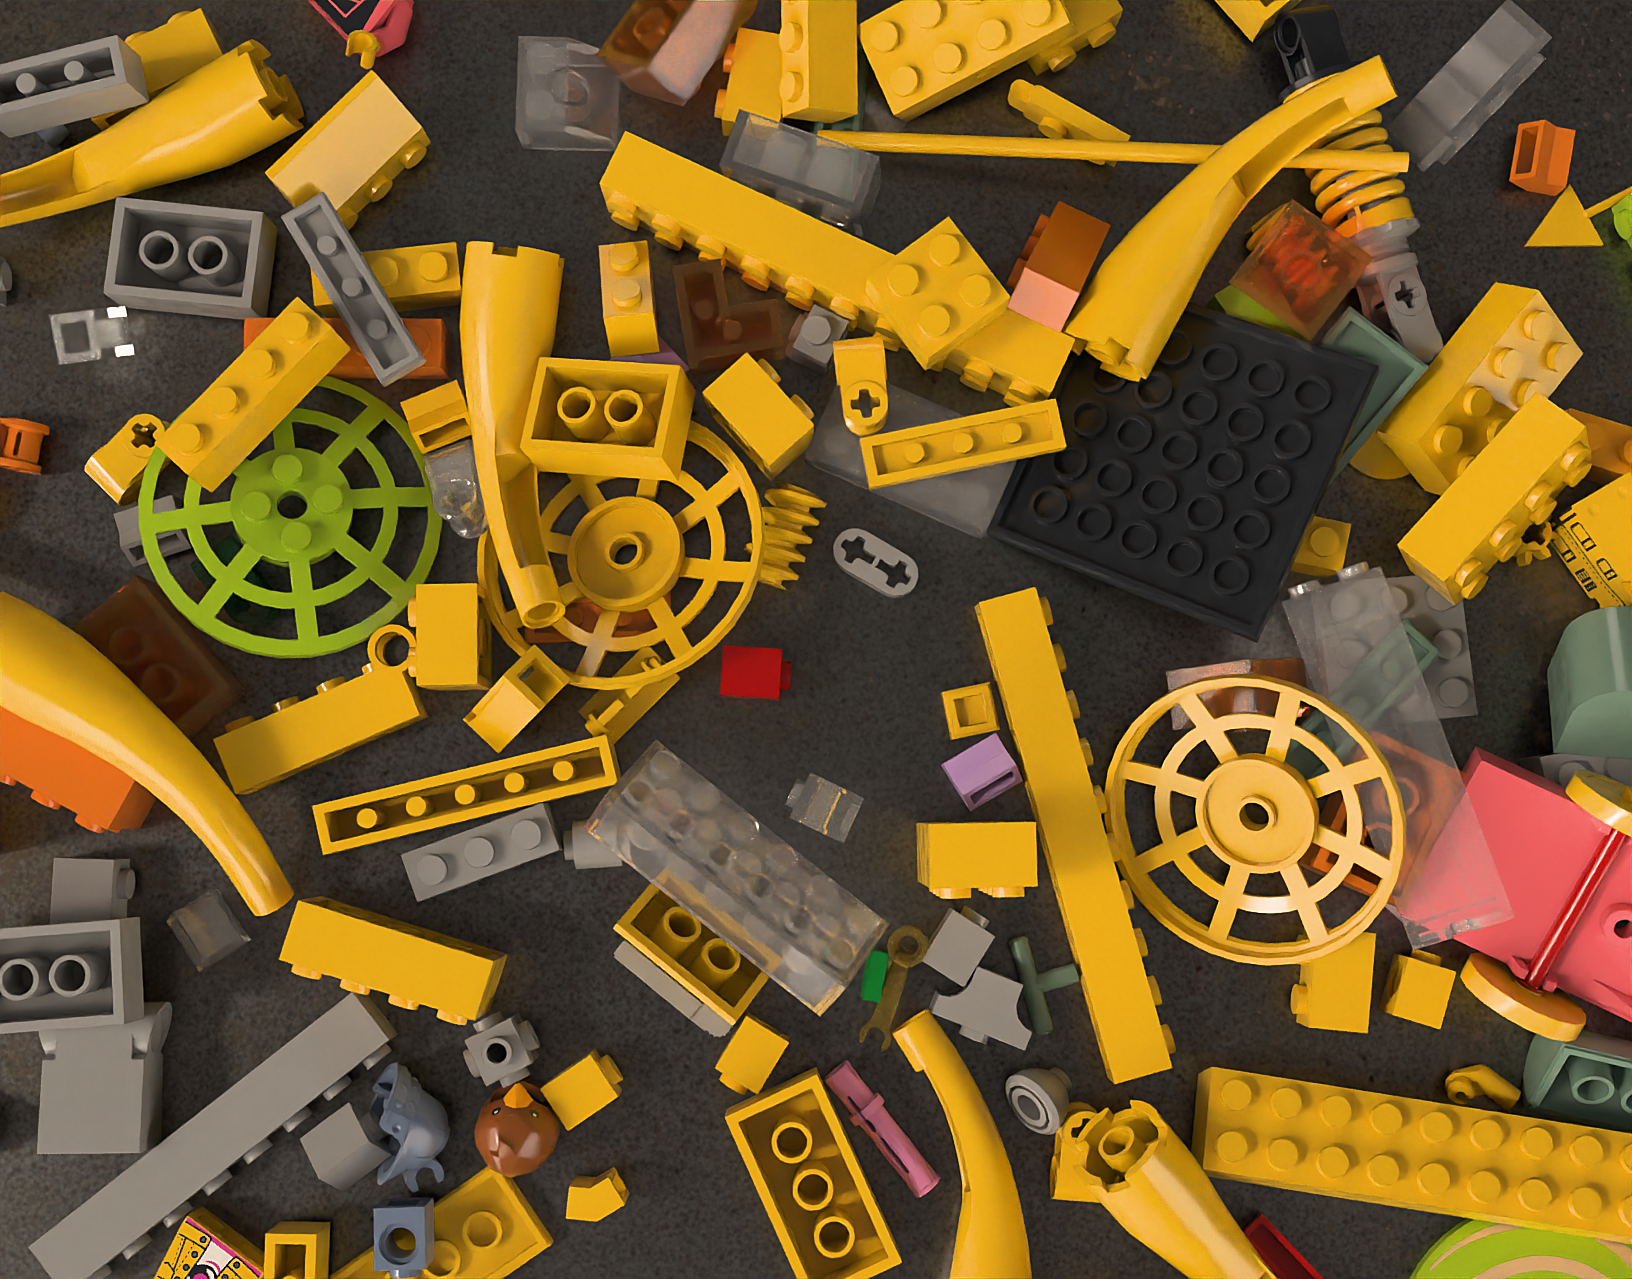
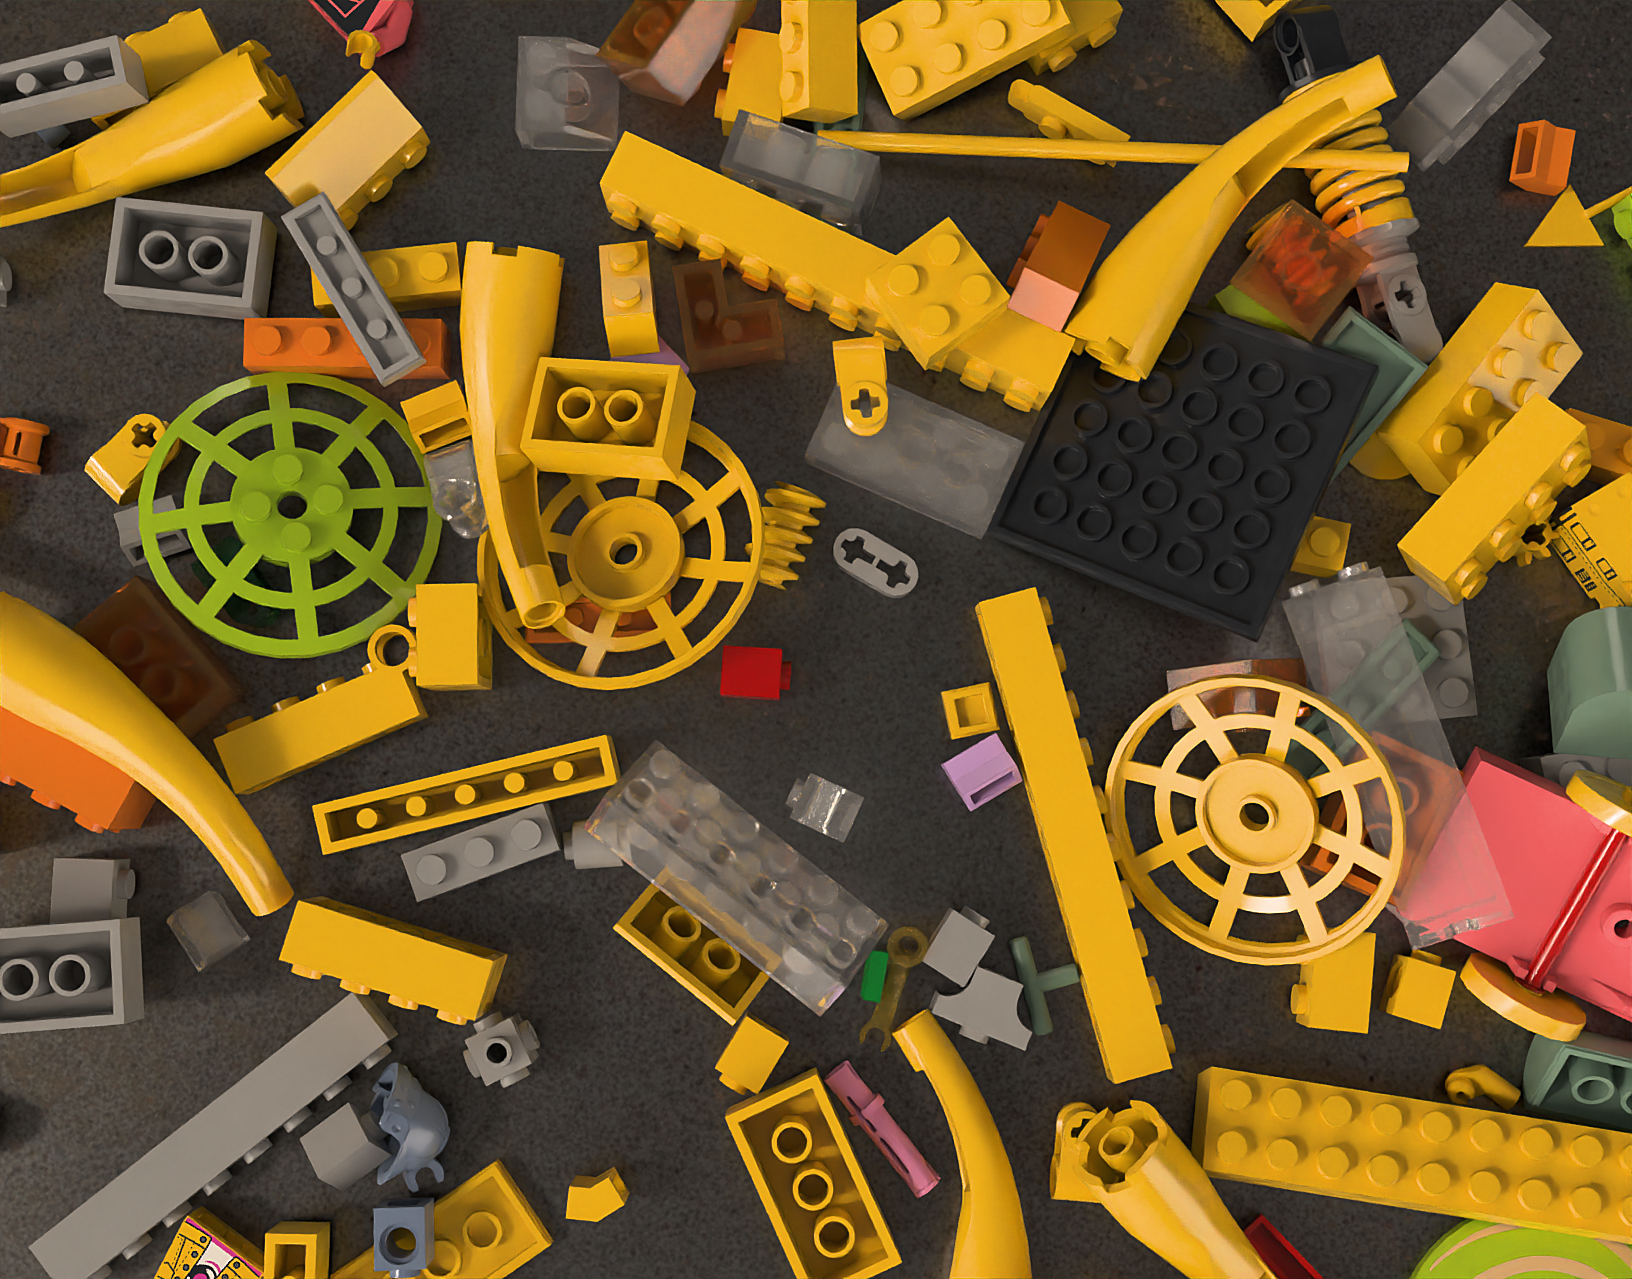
light grey piece [37,1001,172,1154] -> none
clear brick [49,306,134,365] -> none
yellow brick [154,297,351,493] -> none
yellow window [463,644,571,754] -> none
dark orange piece [474,1077,560,1178] -> none
yellow brick [540,1049,623,1131] -> none
yellow hinge [578,646,681,744] -> none
light grey hinge [613,939,733,1038] -> none
yellow brick [702,352,815,481] -> none
light grey brick [783,304,849,377] -> none
yellow plate [859,398,1066,490] -> none
yellow brick [916,821,1038,899] -> none
light grey brick [1005,1067,1072,1135] -> none

